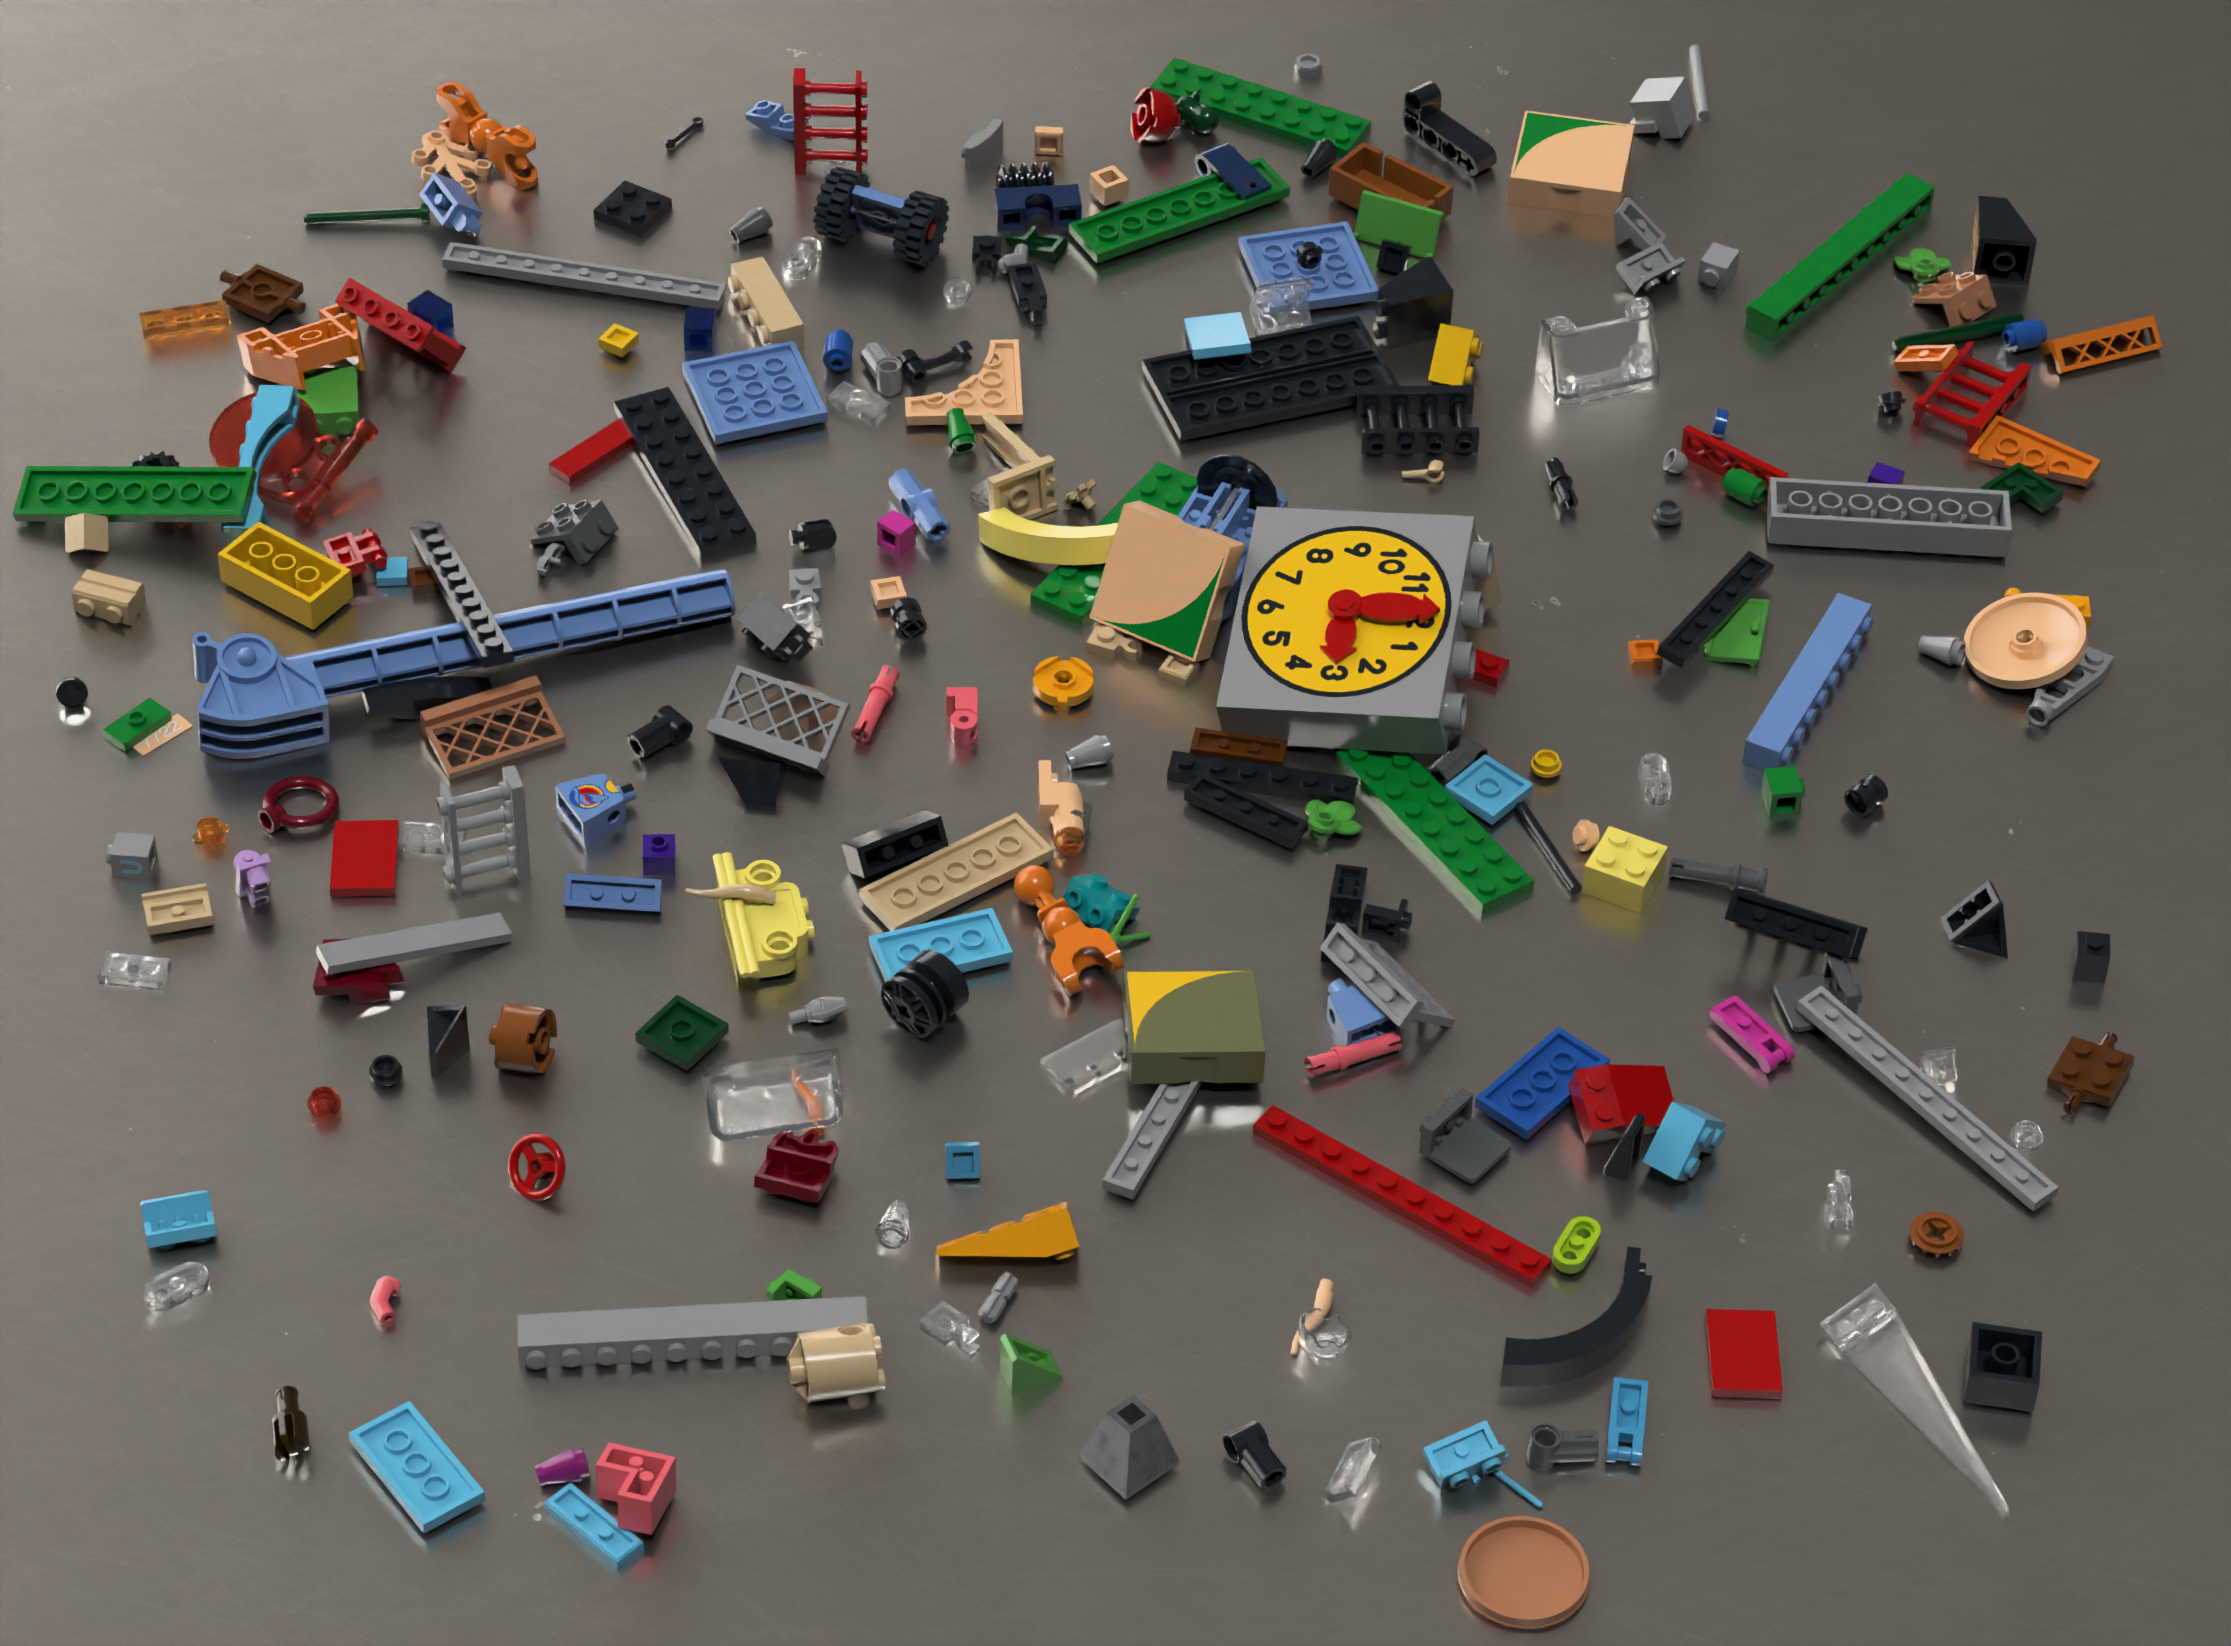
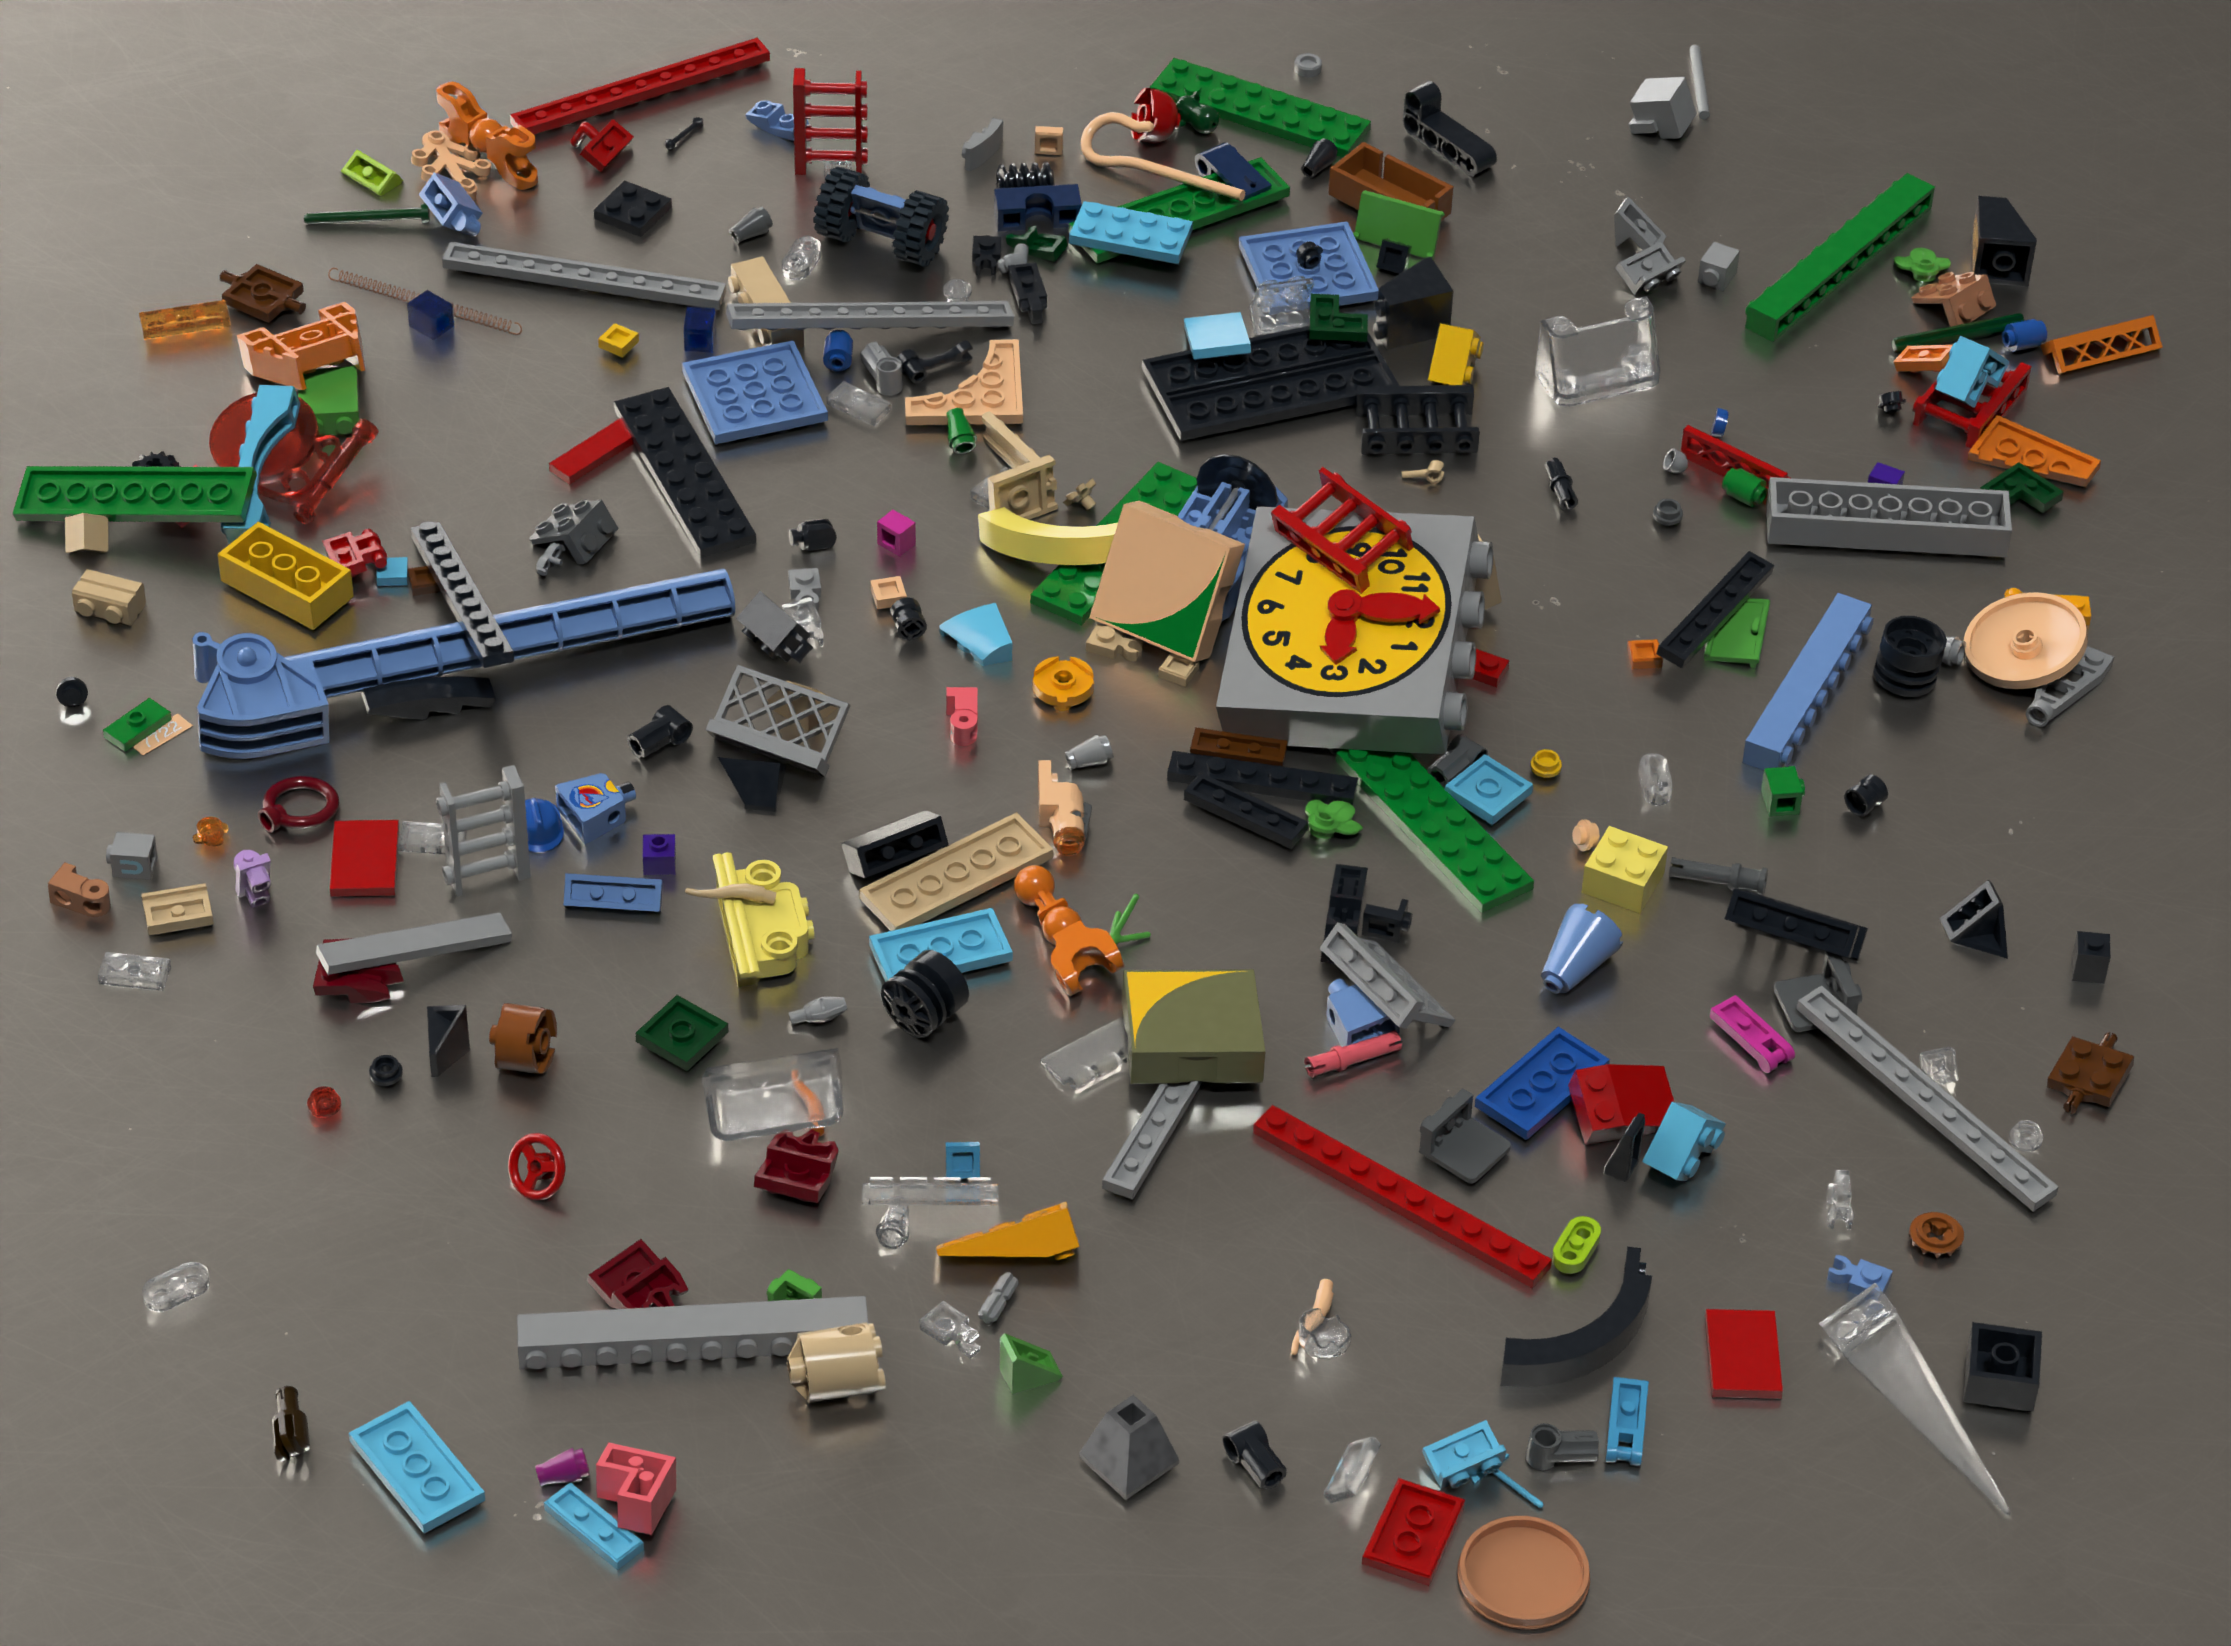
medium azure bracket [140,1190,217,1249] -> none
red fence [335,278,466,373] -> none
coral arm [369,1276,401,1325] -> none
nougat fence [420,675,565,780] -> none
coral pin [851,665,900,743] -> none
medium blue piece [889,468,950,543] -> none
teal bracket [1063,873,1140,934] -> none
light nougat plate [1089,165,1128,206] -> none
light nougat tile [1508,110,1635,218] -> none
black bar [1514,801,1582,894] -> none
none -> nougat leg [48,862,111,917]
none -> nougat piece [328,268,522,335]
none -> lime slope [341,149,403,196]
none -> red plate [510,37,770,135]
none -> blue piece [525,798,564,853]
none -> red plate [570,119,634,172]
none -> dark red plate [587,1239,689,1309]
none -> light grey plate [726,301,1014,331]
none -> clear windscreen [862,1177,998,1206]
none -> medium azure slope [939,603,1013,666]
none -> medium azure plate [1069,201,1193,264]
none -> light nougat piece [1080,112,1245,201]
none -> red fence [1271,467,1414,594]
none -> dark green plate [1309,294,1368,342]
none -> red tile [1362,1478,1465,1586]
none -> medium blue cone [1541,904,1623,994]
none -> medium blue plate [1827,1255,1893,1303]
none -> black wheel [1873,616,1947,697]
none -> medium azure brick [1935,336,2010,408]

